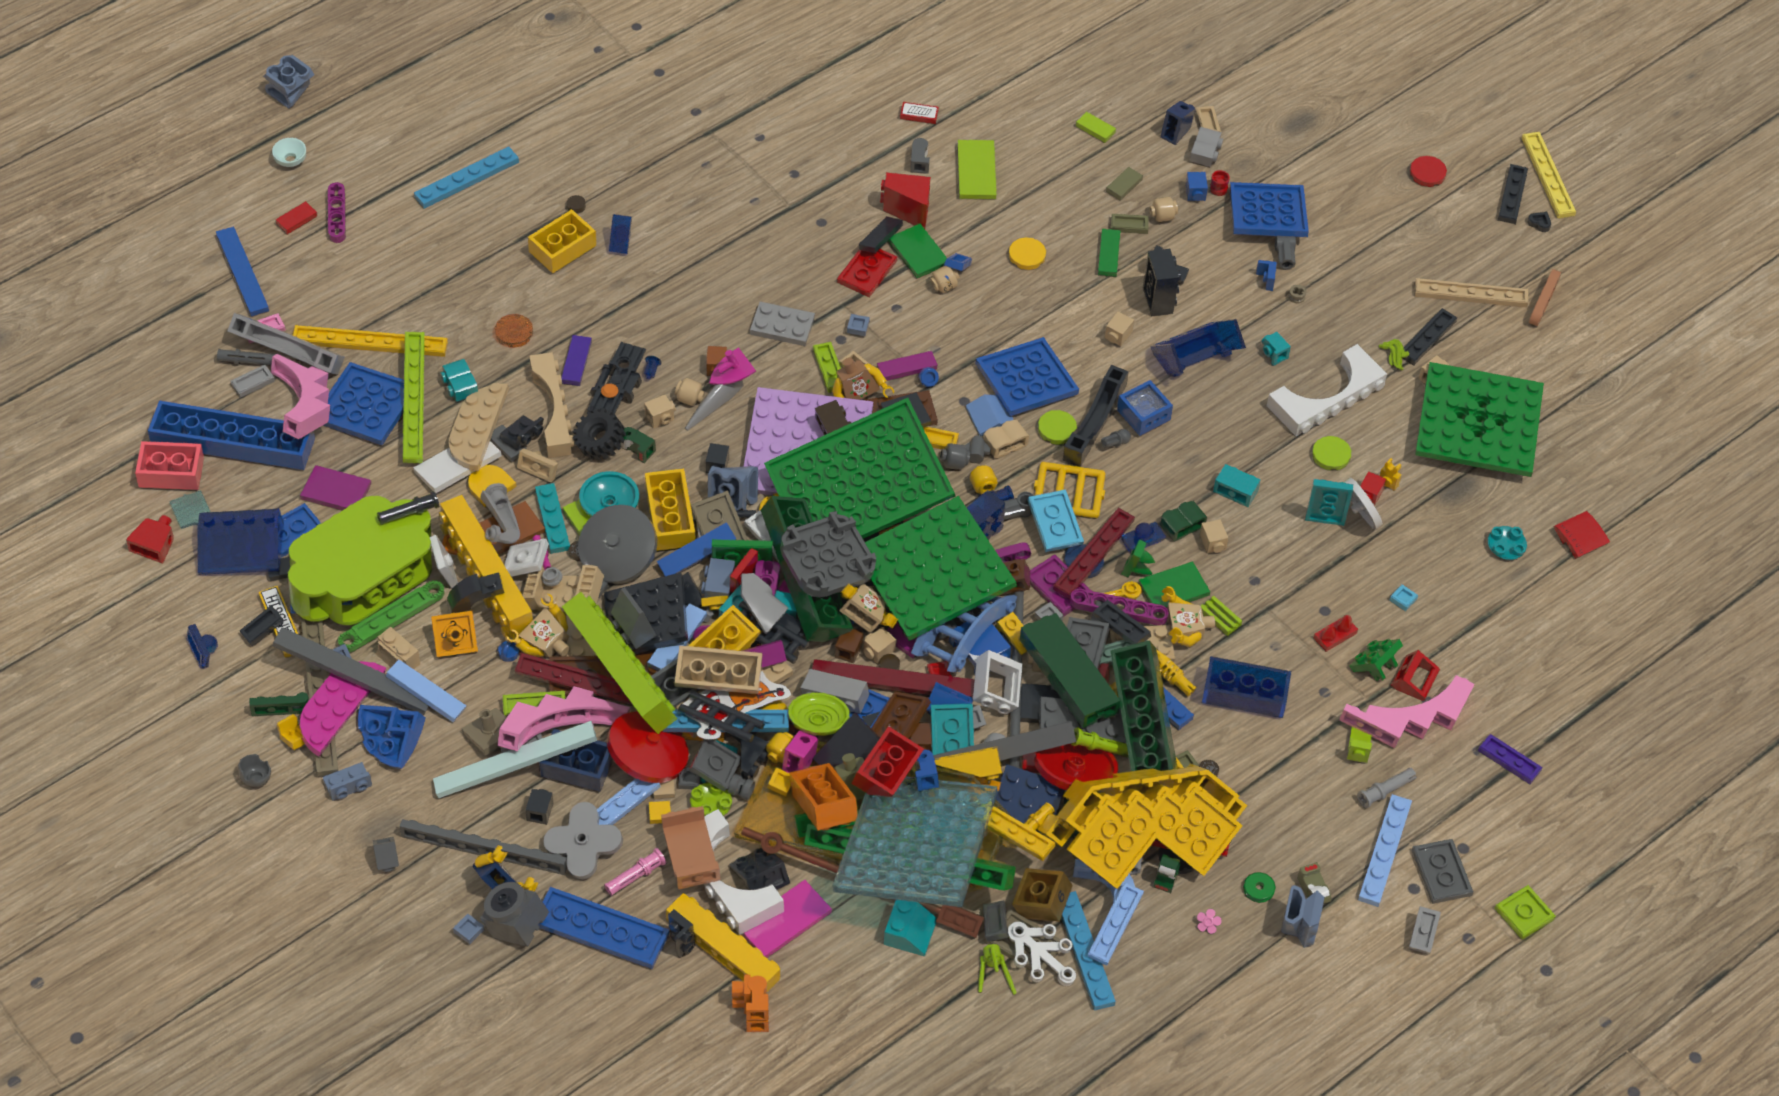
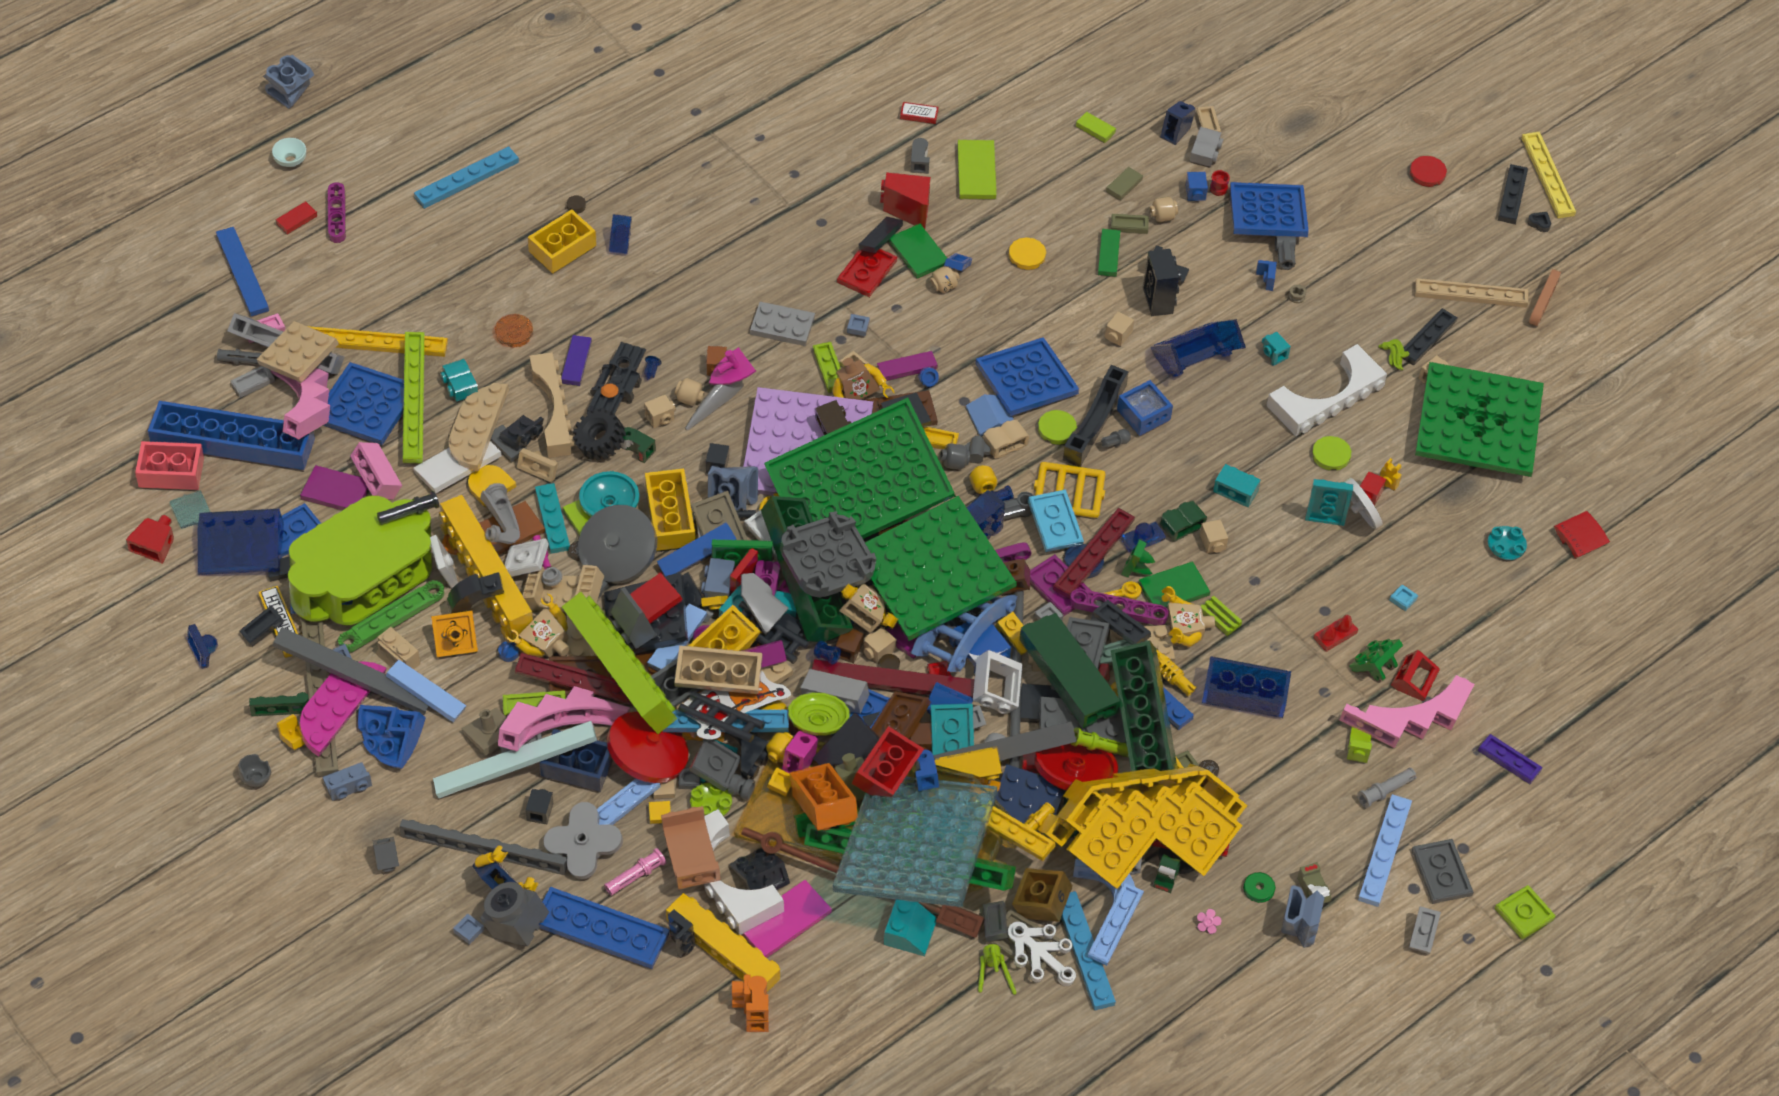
none -> tan plate [257,321,339,383]
none -> bright pink brick [350,442,402,500]
none -> red tile [630,572,683,623]
none -> clear blue bush [814,641,841,664]

